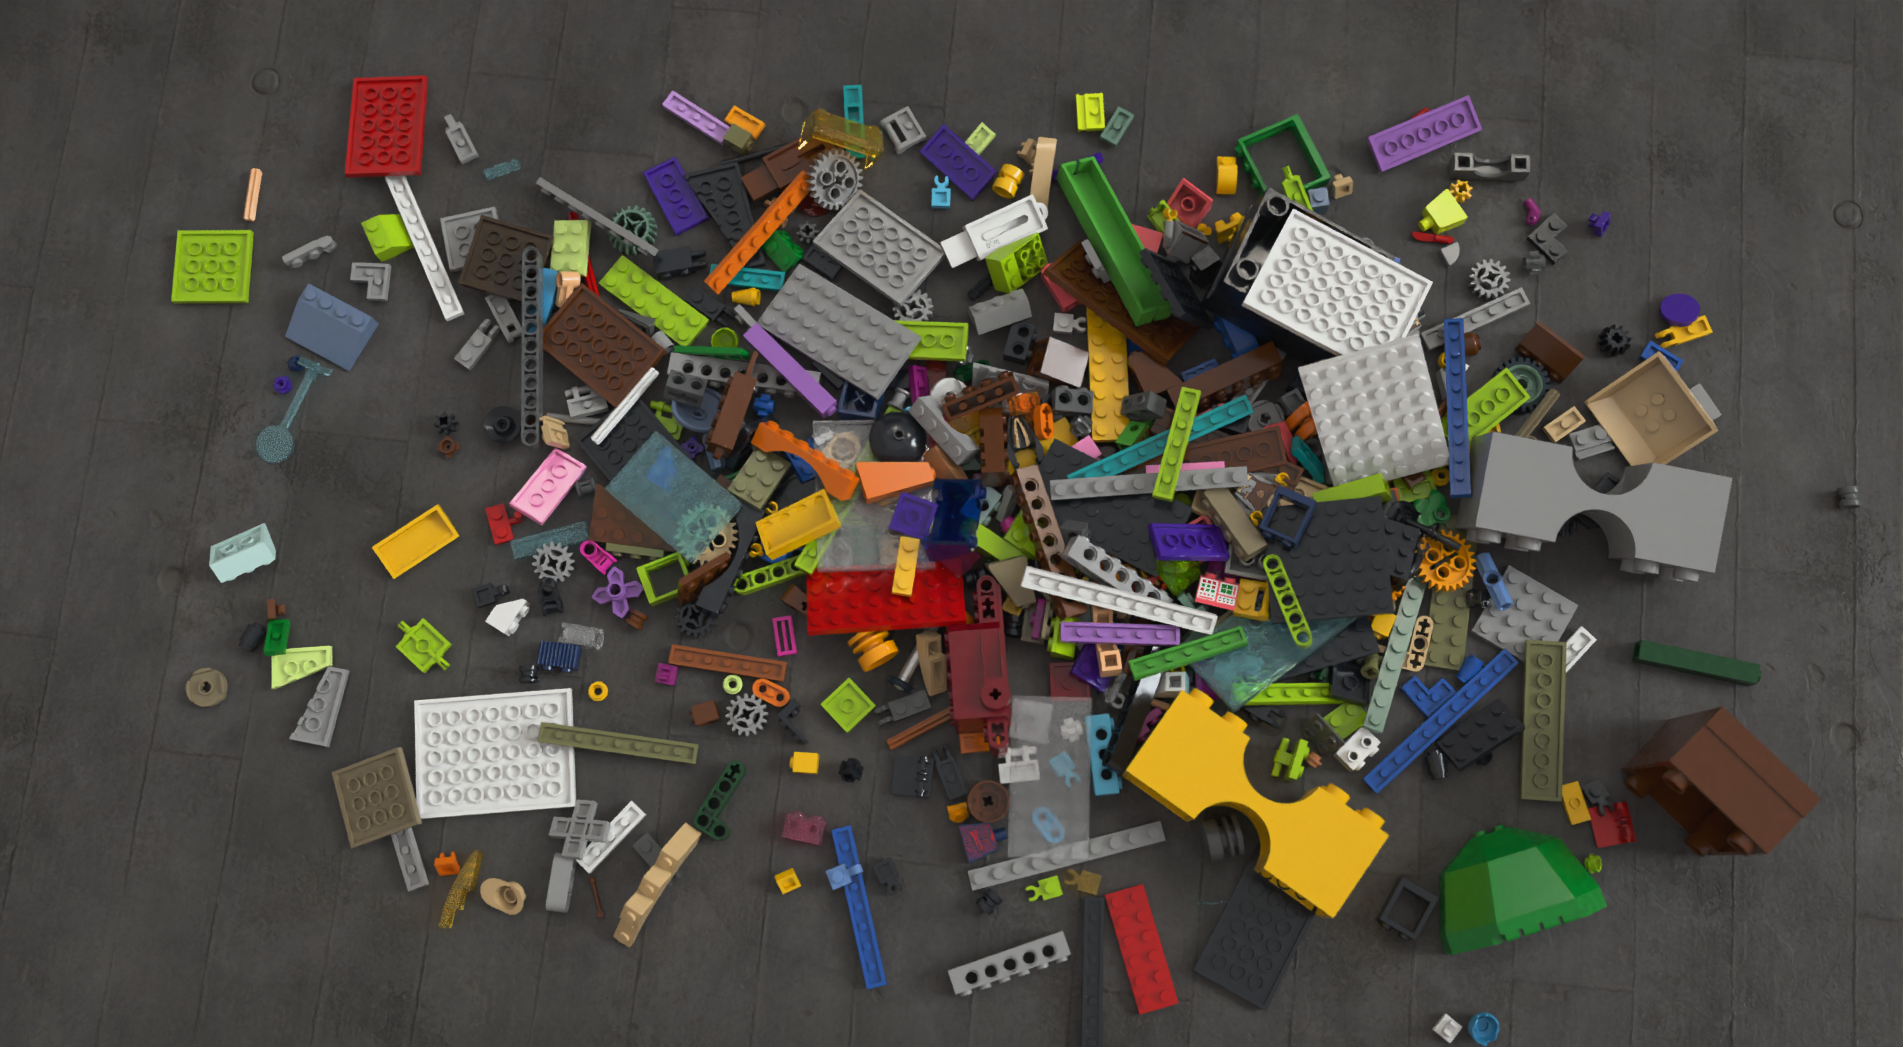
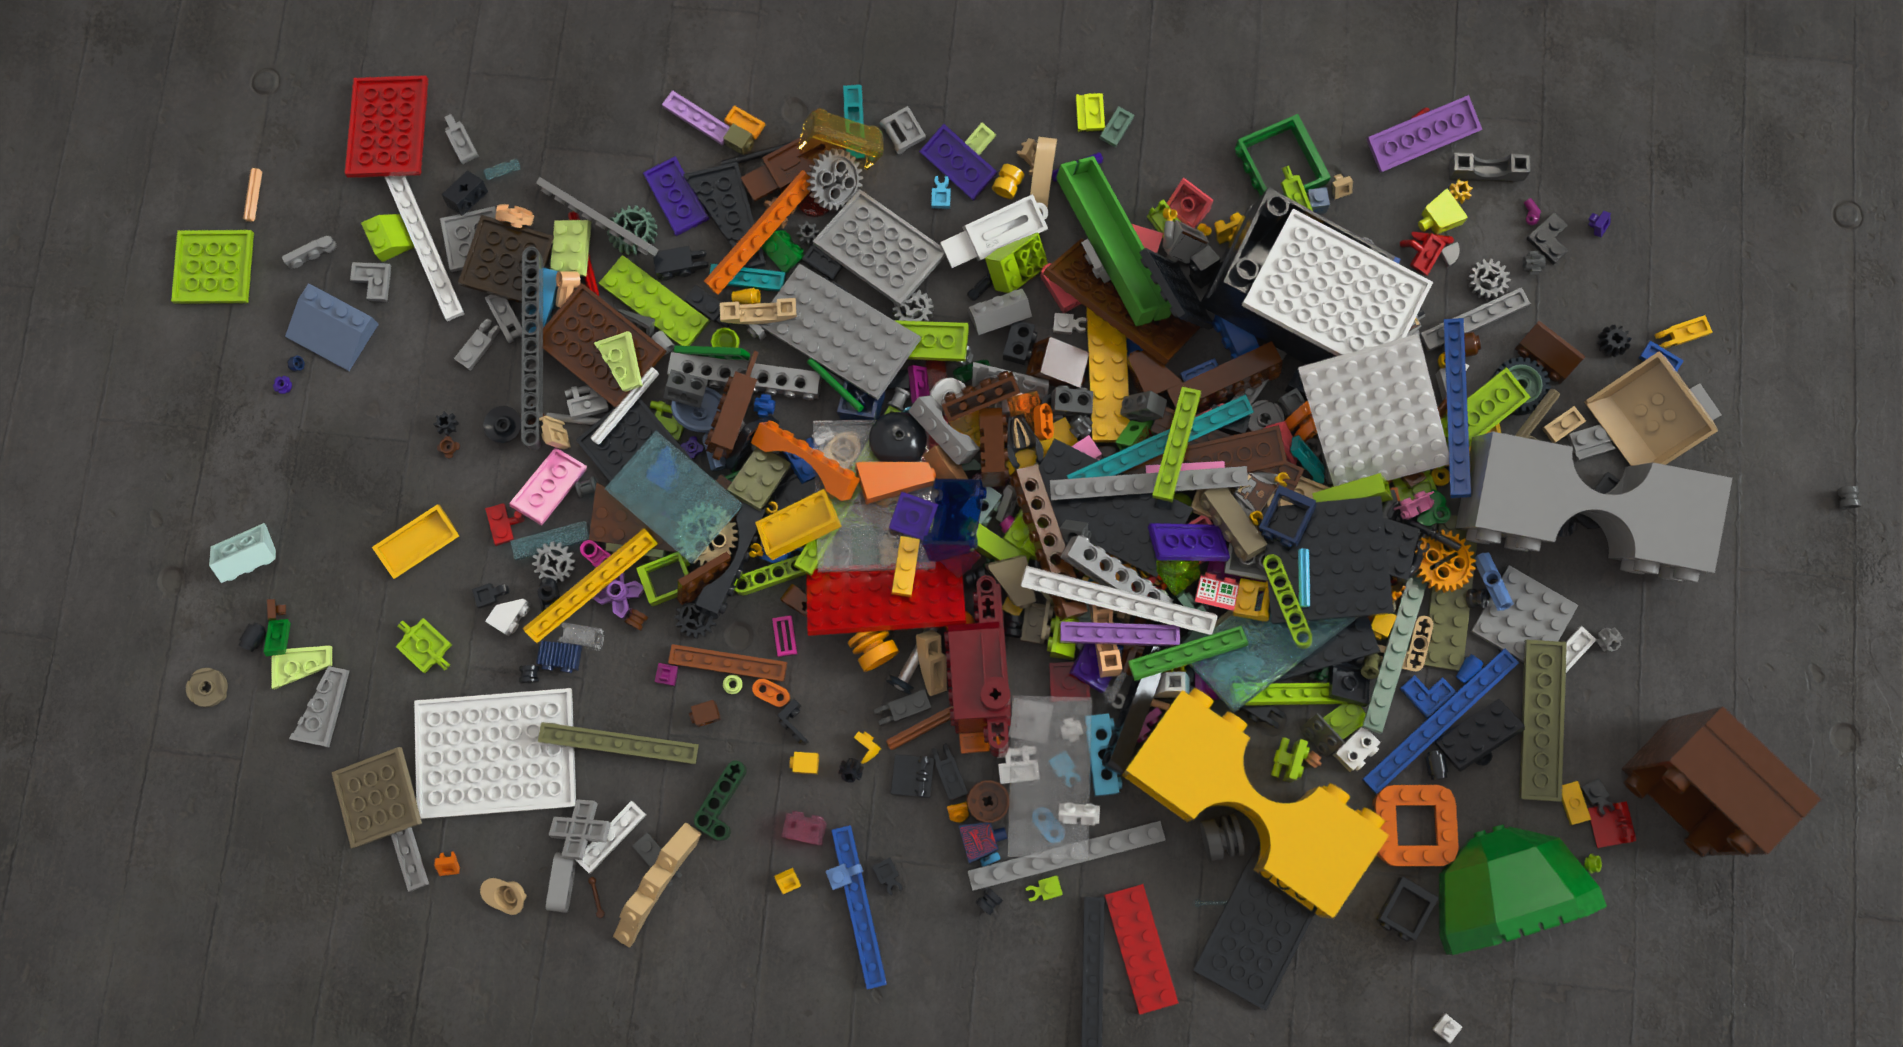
clear light blue piece [256,356,332,463] -> none
clear yellow slope [438,850,484,929] -> none
yellow plate [588,682,608,701] -> none
light grey gear [725,693,769,737] -> none
medium lavender brick [743,323,838,418] -> none
lime plate [820,678,876,734] -> none
light grey brick [948,931,1071,997] -> none
magenta plate [1030,599,1046,641] -> none
clear yellow plate [1064,869,1102,895] -> none
yellow brick [1216,156,1237,195] -> none
dark azure hair [1468,1012,1499,1046] -> none
dark green brick [1632,640,1761,686] -> none
dark purple tile [1659,293,1700,327] -> none
none -> black brick [442,170,488,216]
none -> light nougat plate [495,204,534,228]
none -> yellow plate [523,528,658,643]
none -> yellowish green wing [594,331,643,392]
none -> tan slope [720,298,797,324]
none -> green bar [807,358,864,412]
none -> yellow plate [854,731,881,764]
none -> dark azure tile [980,852,1001,867]
none -> white hinge [1059,802,1100,826]
none -> medium azure axle [1298,548,1310,607]
none -> orange plate [1373,785,1459,867]
none -> bright pink hinge [1393,490,1434,520]
none -> red plate [1400,233,1446,276]
none -> light grey gear [1596,627,1623,652]

